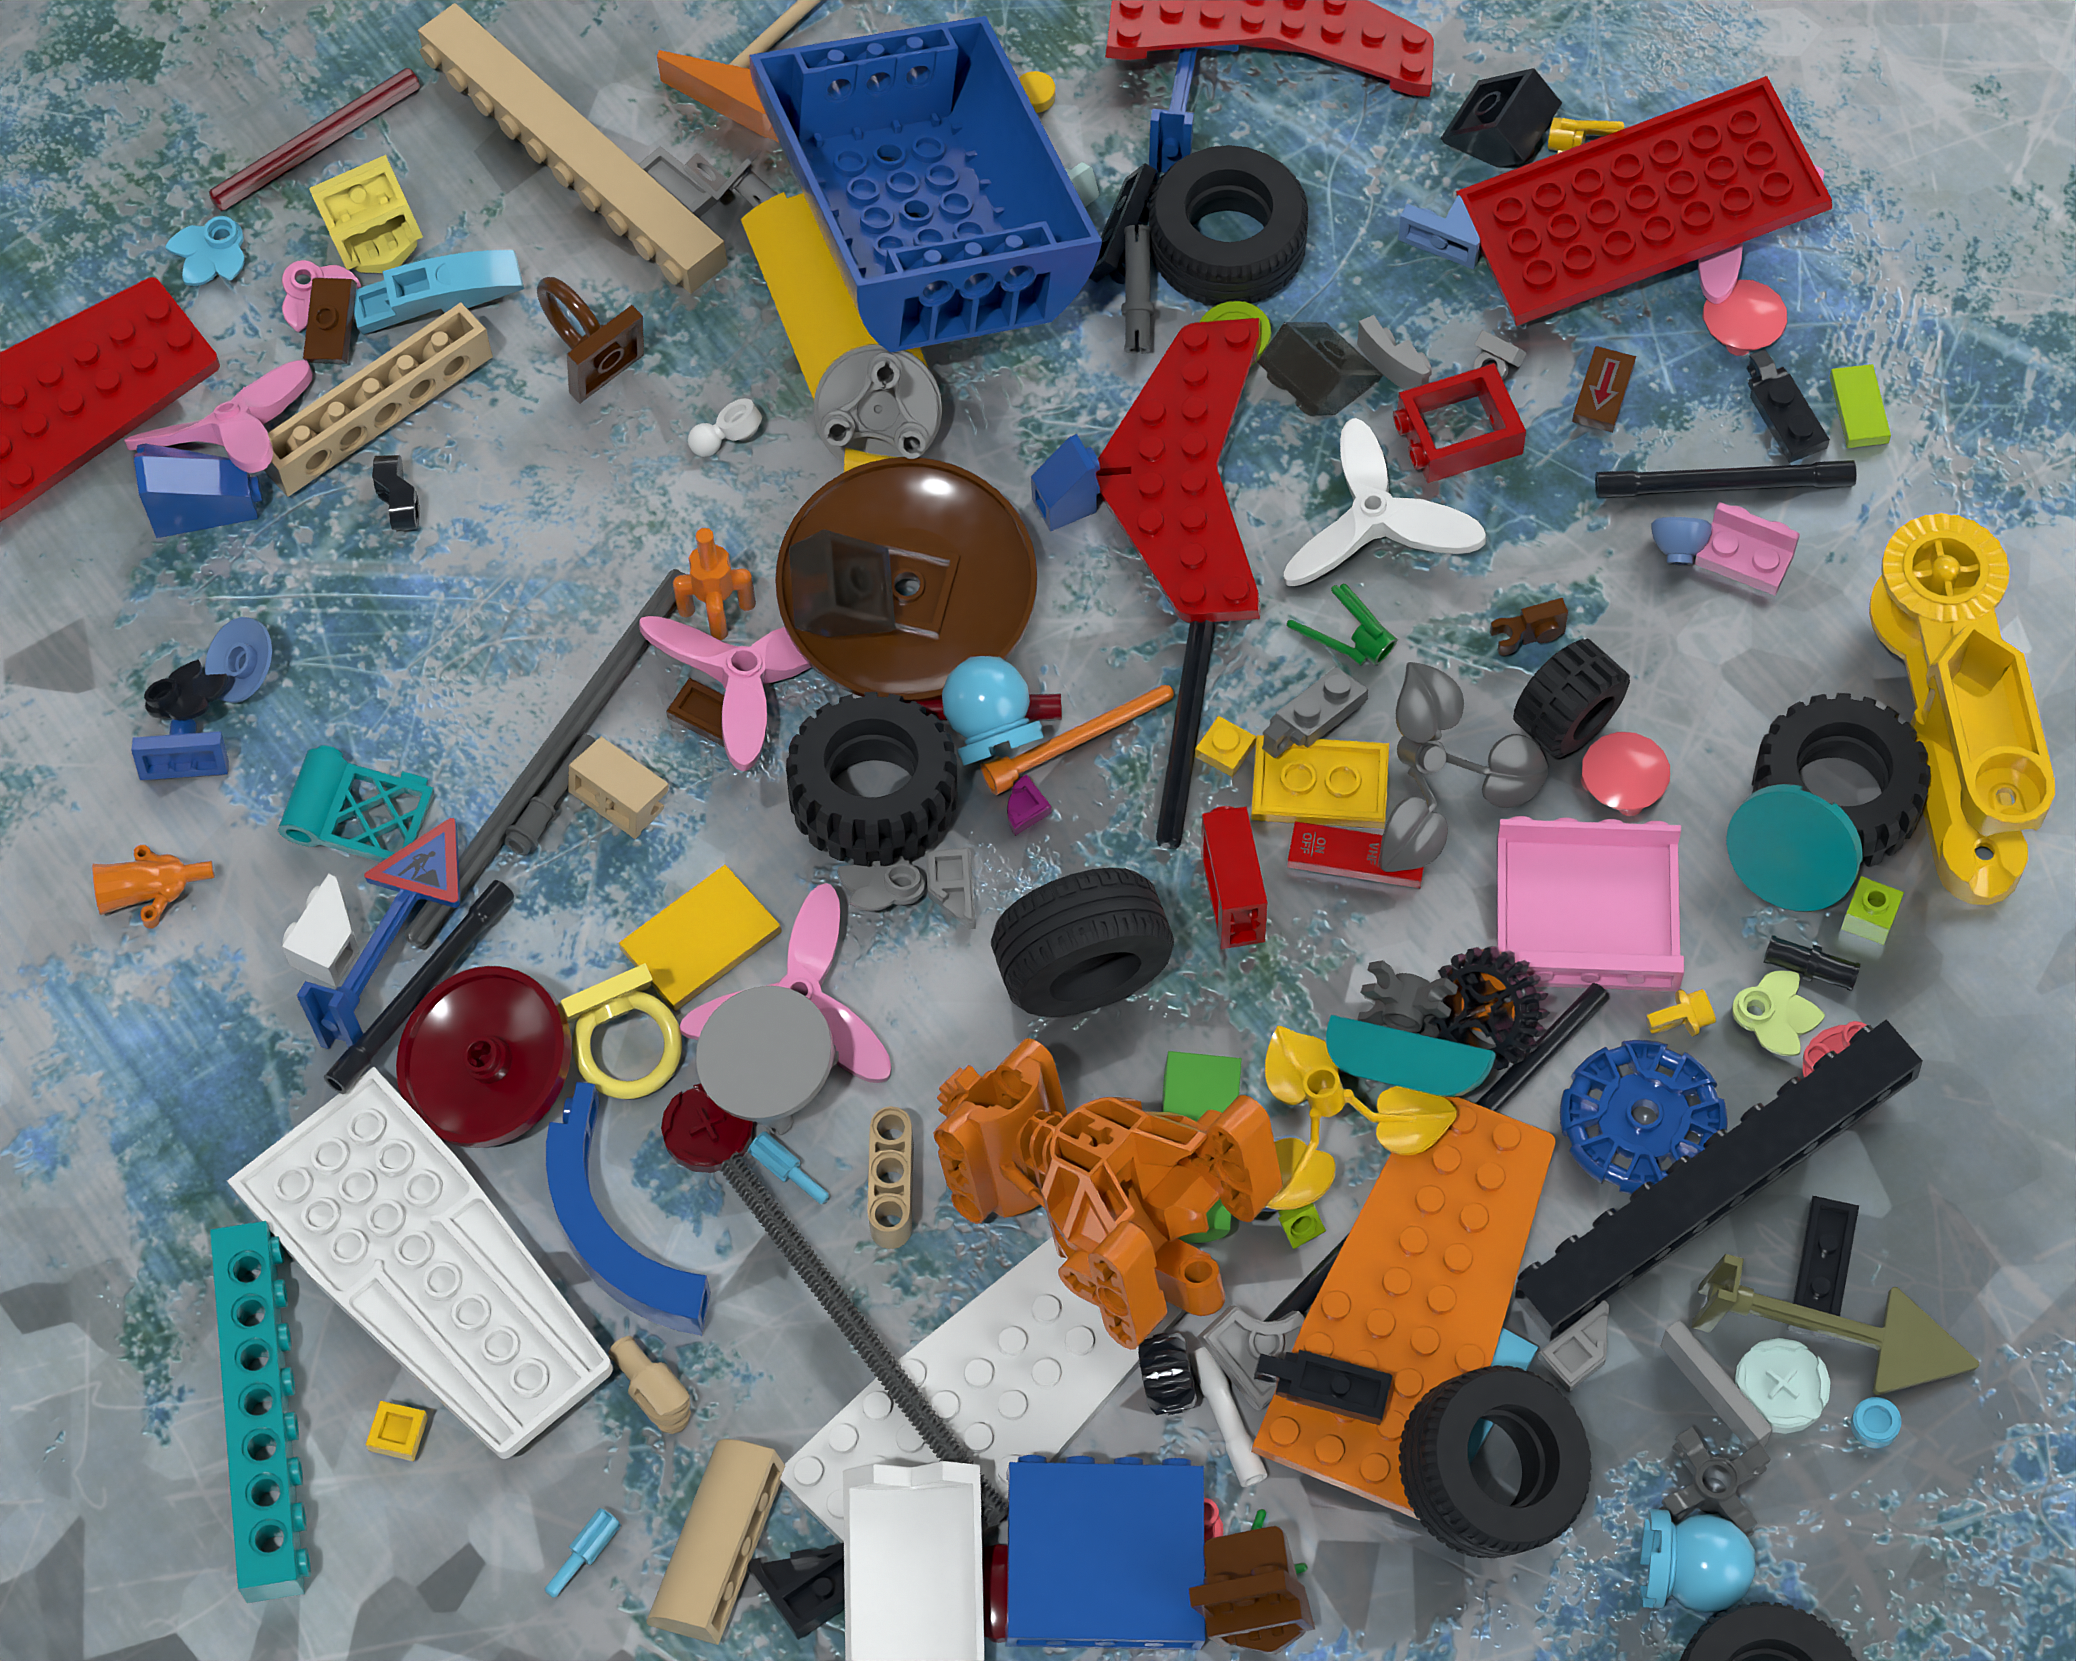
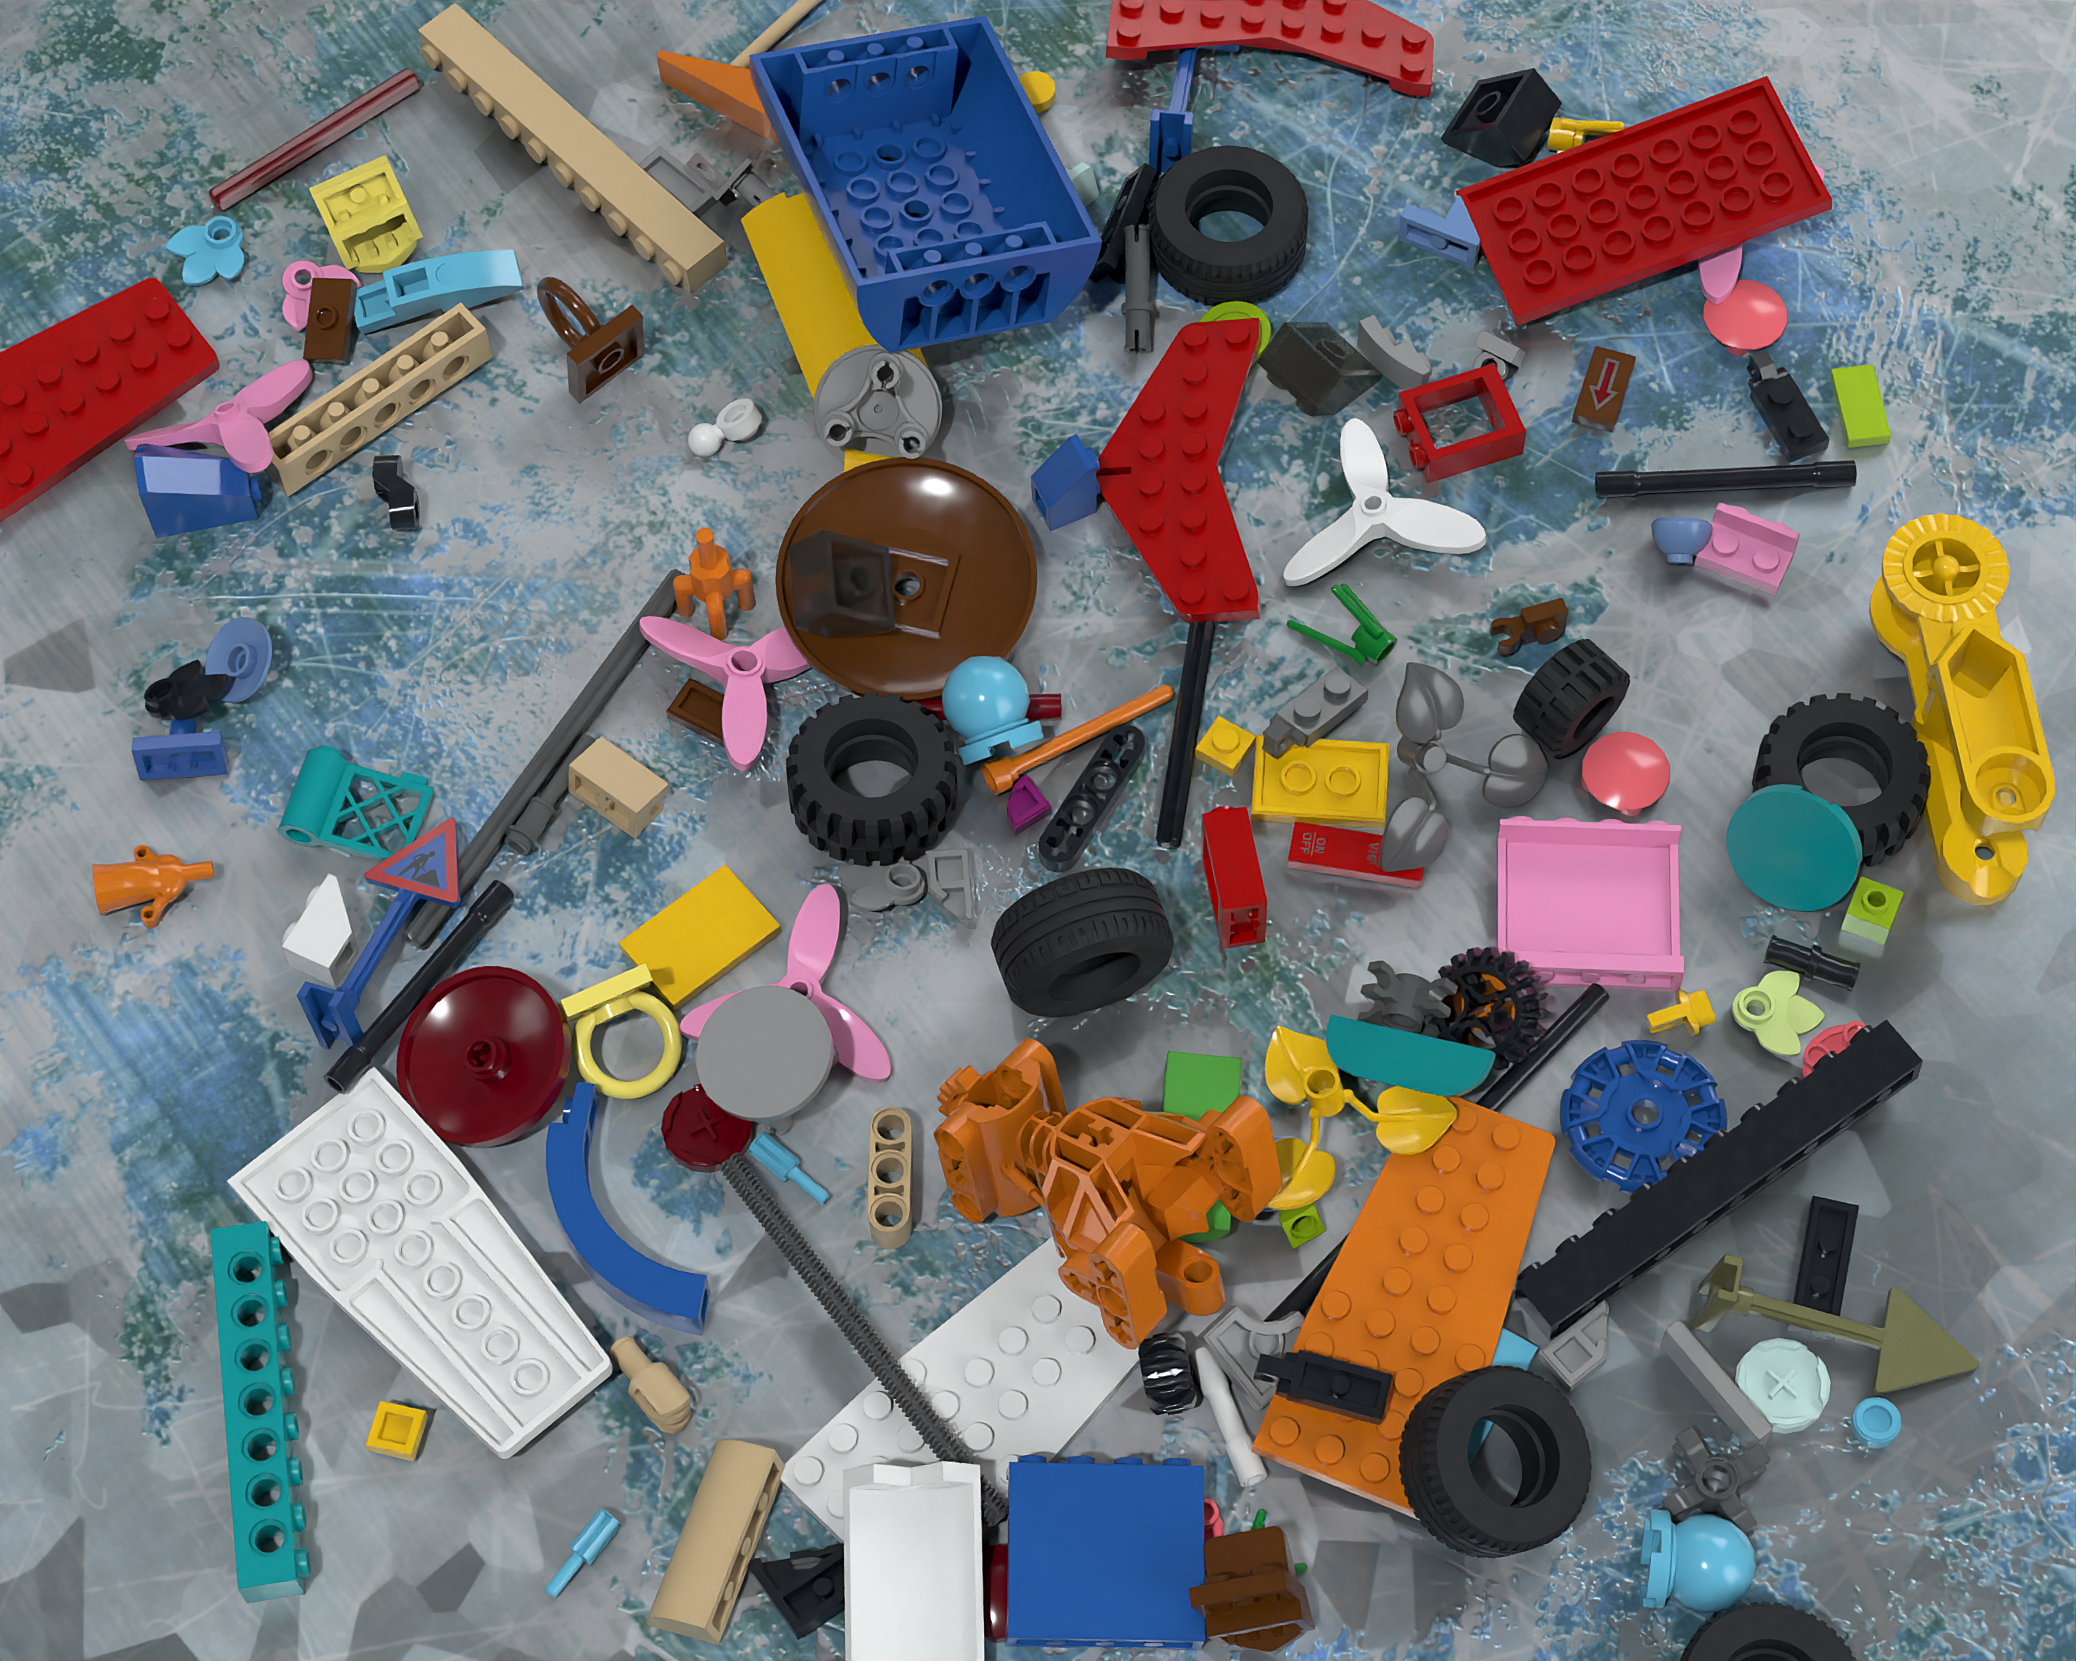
none -> black beam [1038,724,1145,873]

